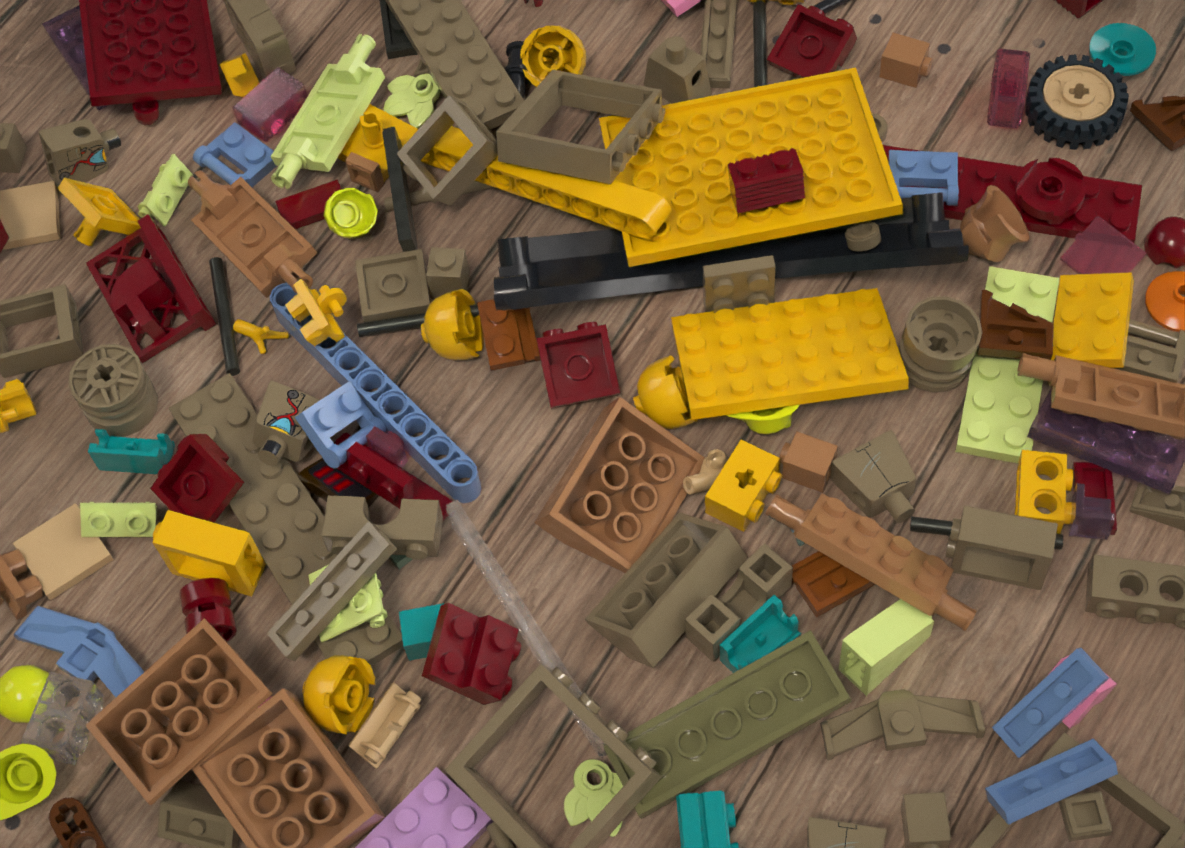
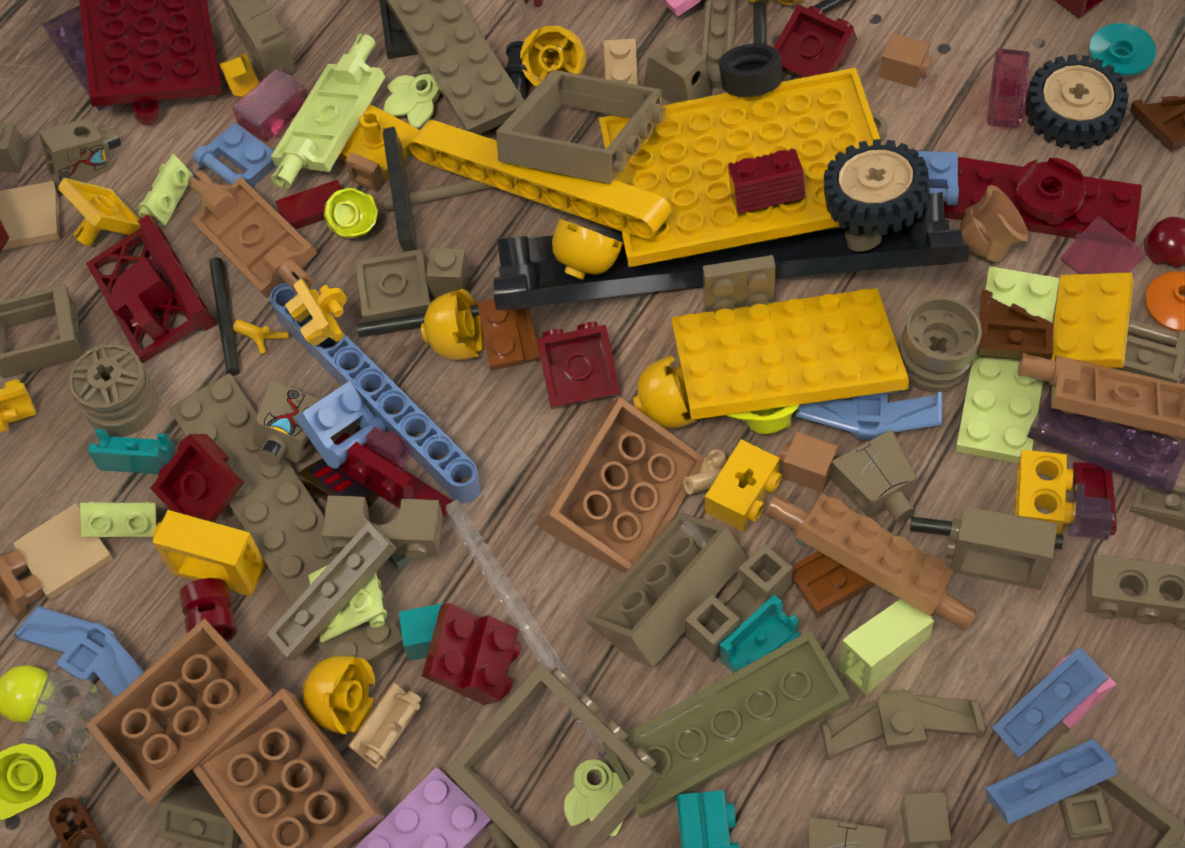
dark tan window [397,95,498,206] -> none
none -> yellow cylinder [552,218,623,280]
none -> tan plate [604,38,638,85]
none -> black tyre [719,44,783,97]
none -> medium blue plate [795,392,943,440]
none -> black wheel [824,139,929,236]

